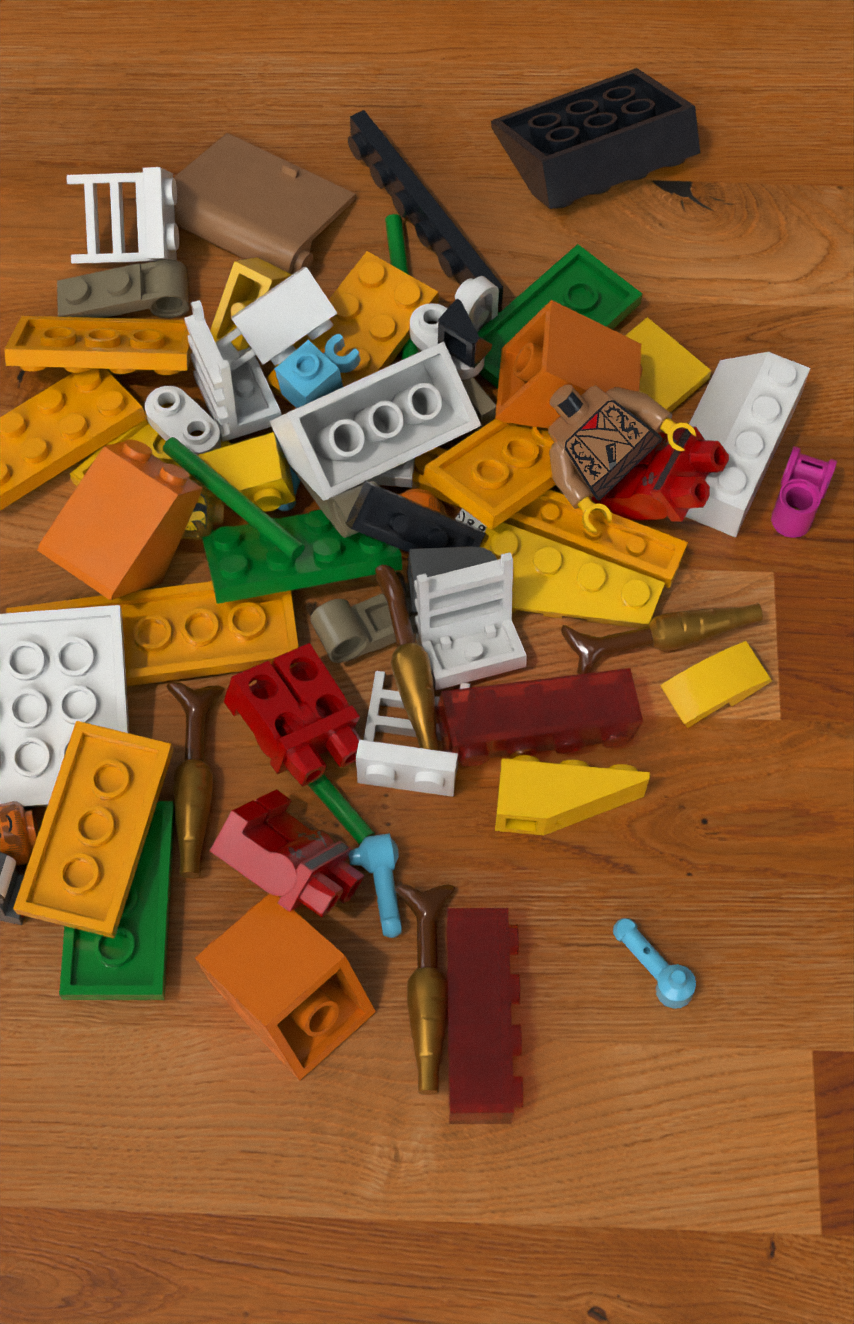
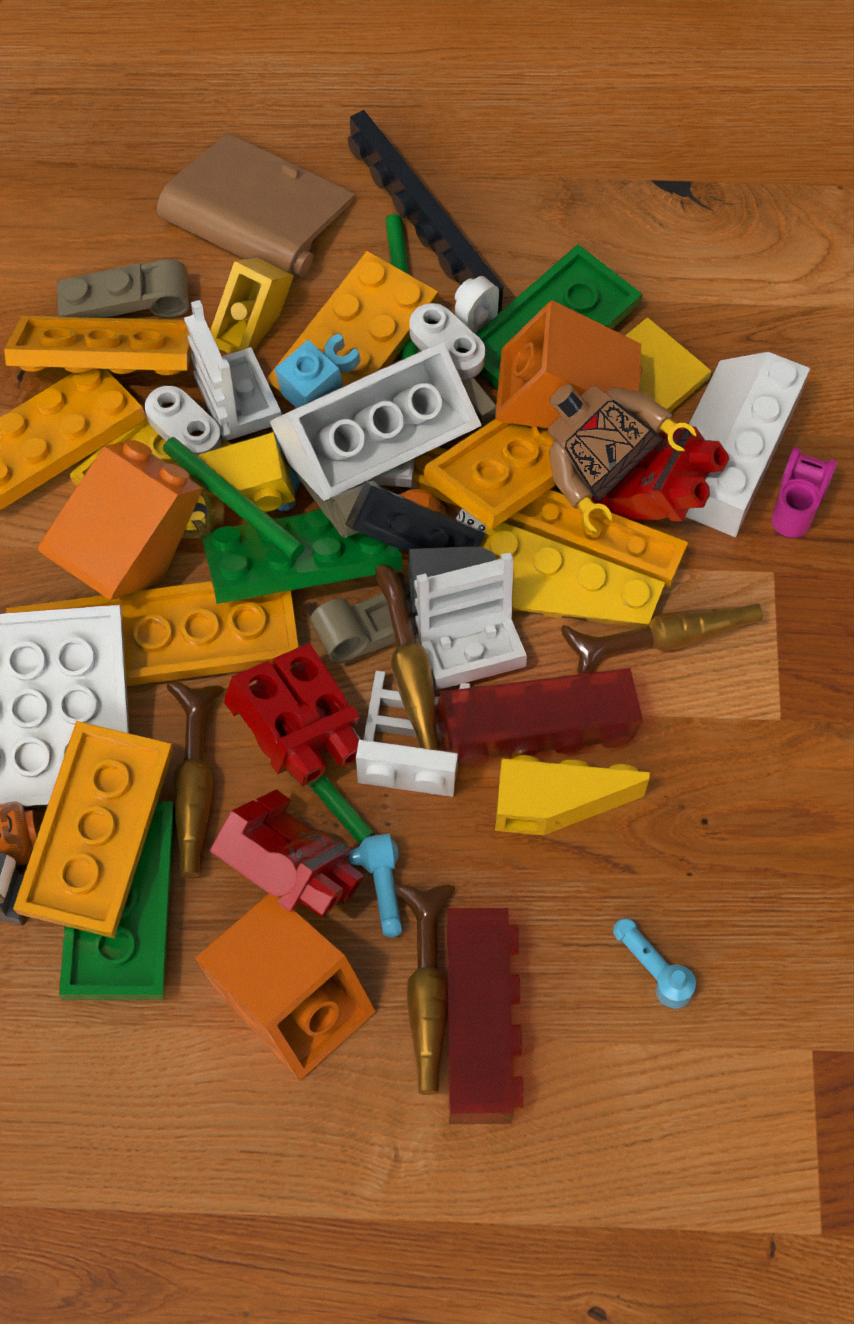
white plate [67,167,179,264] -> none
white brick [215,267,337,371] -> none
black slope [438,298,492,368] -> none
black slope [490,68,700,209] -> none
yellow slope [660,641,772,728] -> none

